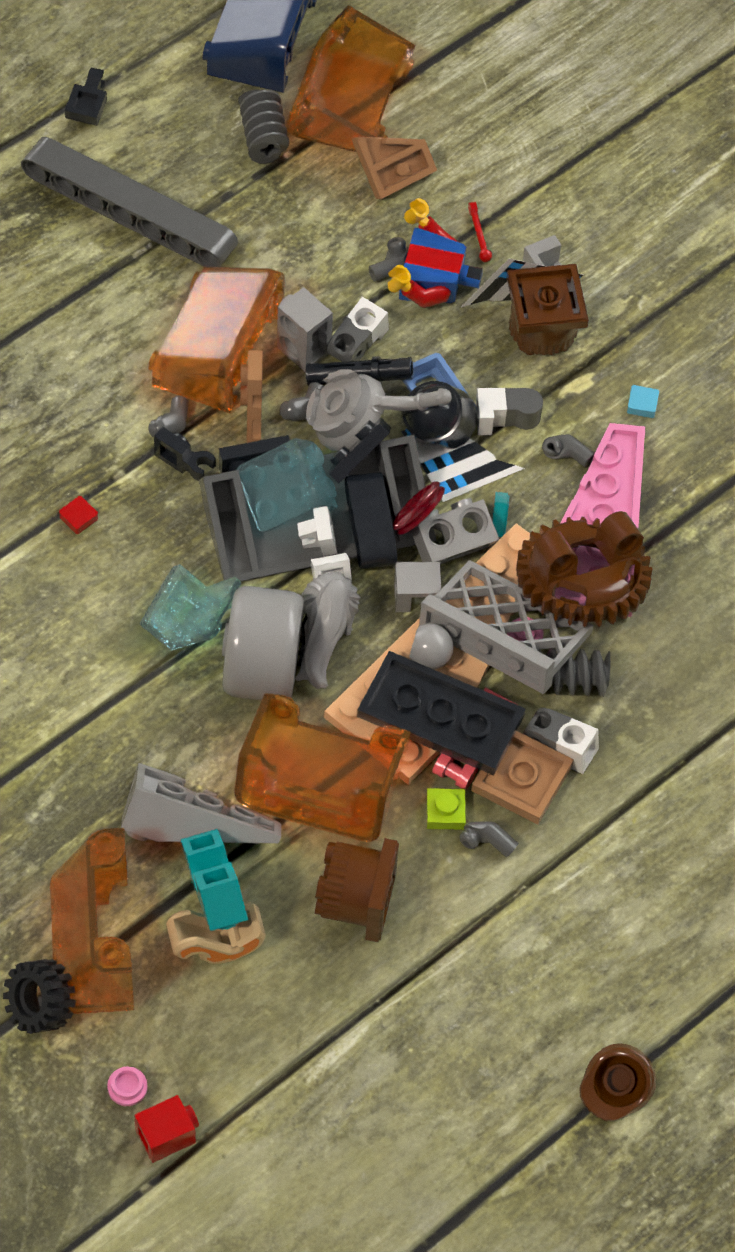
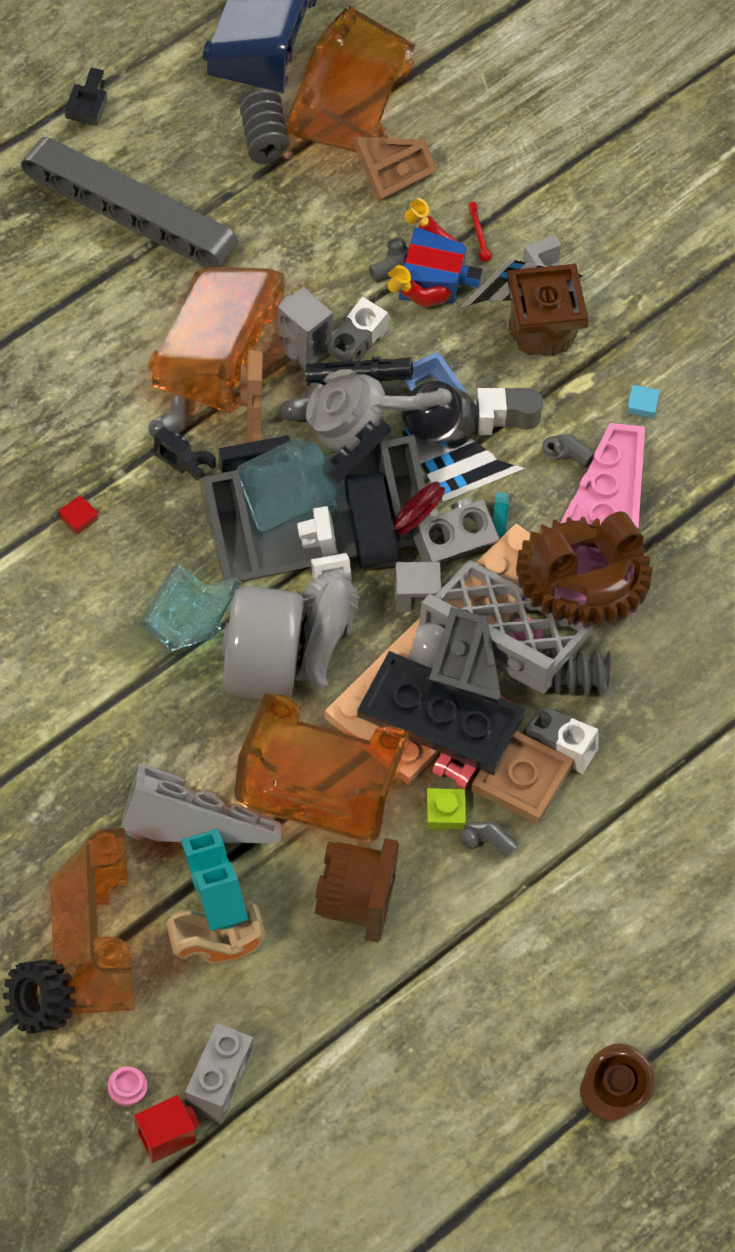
none -> light grey brick [185,1023,253,1124]
none -> dark grey wing [429,607,501,700]

